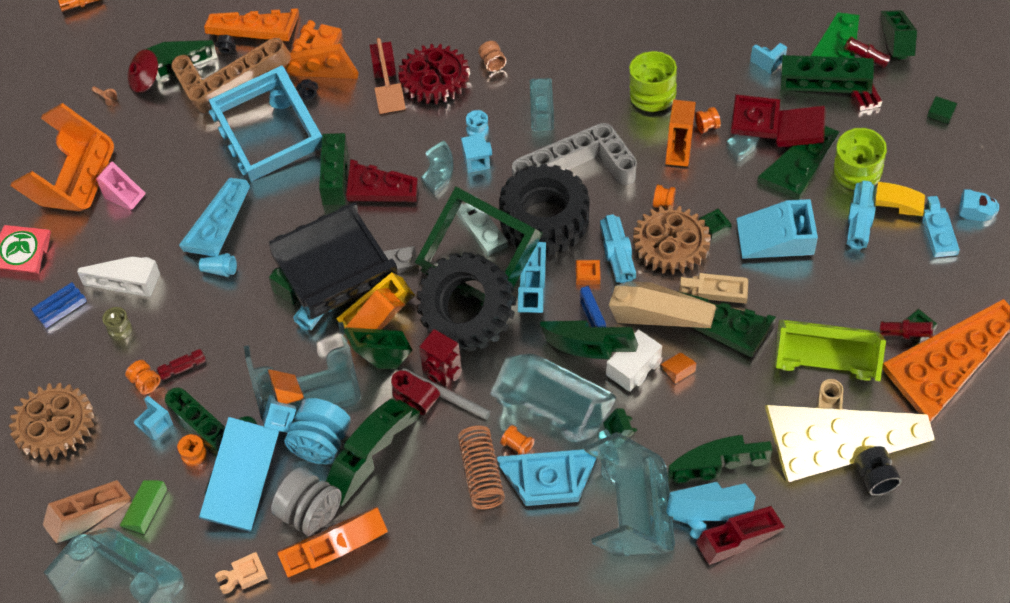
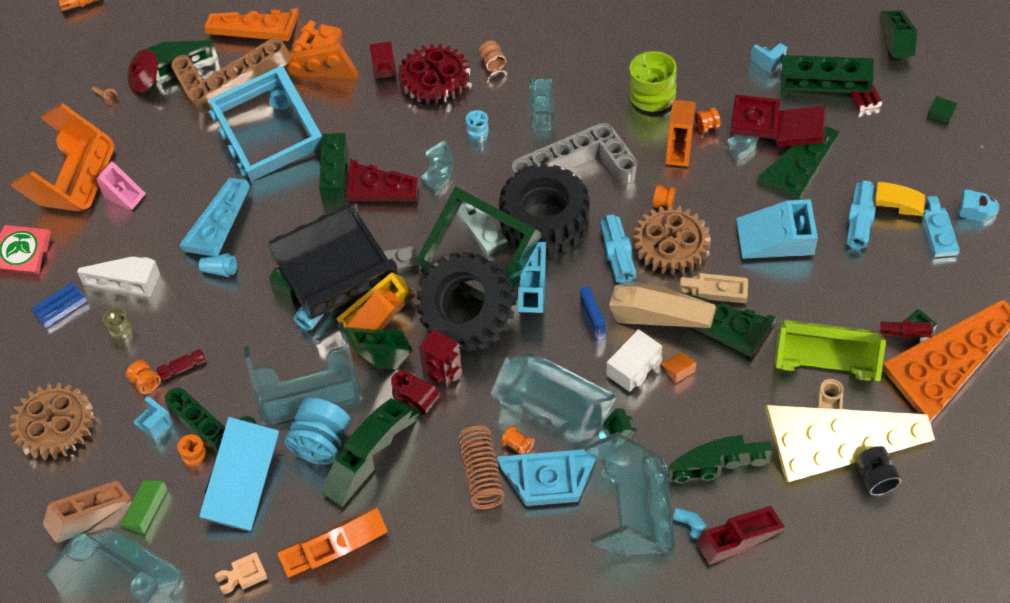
black plate [215,35,236,54] -> none
medium azure panel [263,395,296,433] -> none
orange slope [268,370,304,404] -> none
light grey wheel [271,467,341,537] -> none
black plate [296,79,318,99] -> none
nougat piece [374,38,406,114] -> none
light grey bar [402,368,490,420] -> none
medium azure brick [461,134,492,173] -> none
dark green slope [540,320,638,360] -> none
orange tile [576,260,600,285] -> none
medium azure slope [666,482,756,521] -> none
dark green tile [698,208,732,239] -> none
green wing [811,12,860,58] -> none
lime wheel [833,128,887,190] -> none
dark red pin [844,36,890,68] -> none

